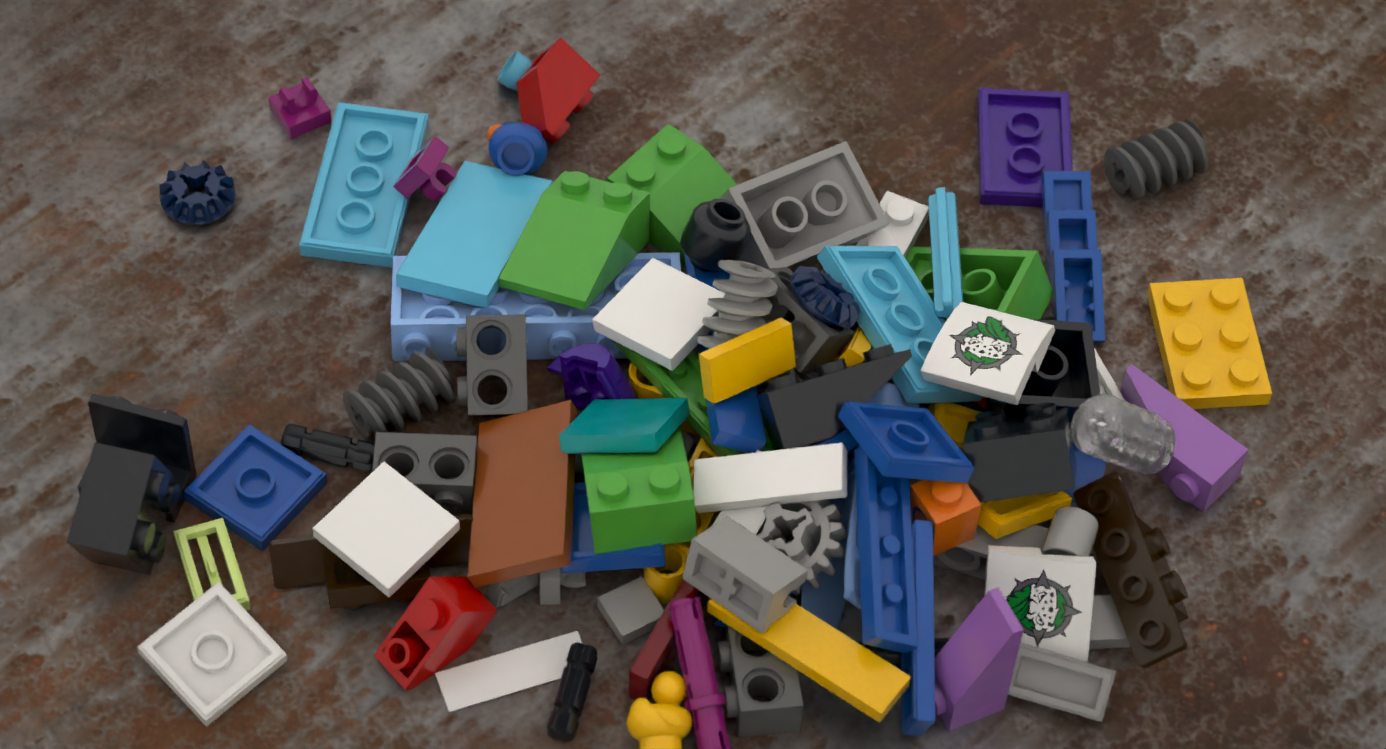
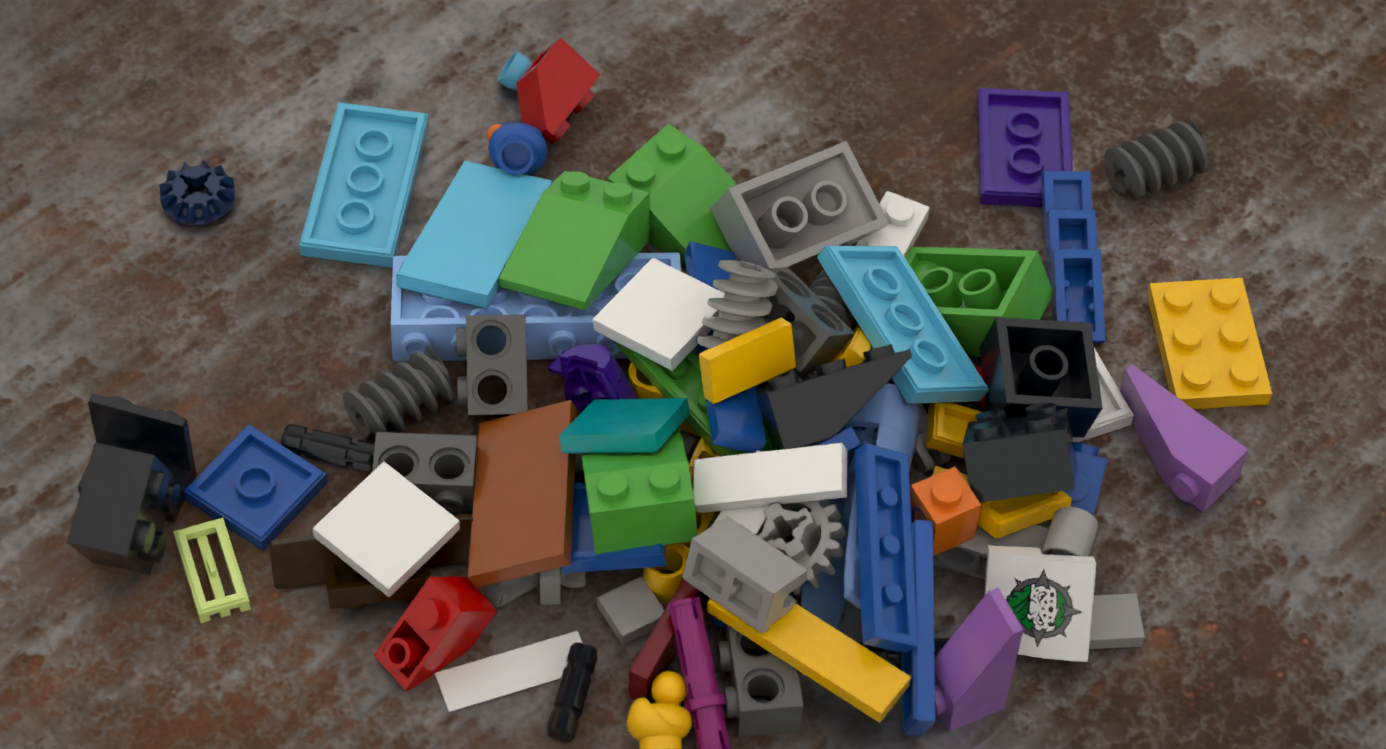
white tile [137,582,287,727] -> none
magenta tile [268,77,332,139] -> none
magenta tile [393,136,457,202] -> none
black head [680,199,751,272] -> none
dark blue gear [790,266,861,328] -> none
blue tile [838,401,975,483] -> none
white slope [920,302,1055,405] -> none
medium azure axle [928,187,963,321] -> none
light grey tile [1008,643,1116,722] -> none
clear piece [1071,394,1176,475] -> none
dark brown bracket [1073,472,1189,668] -> none

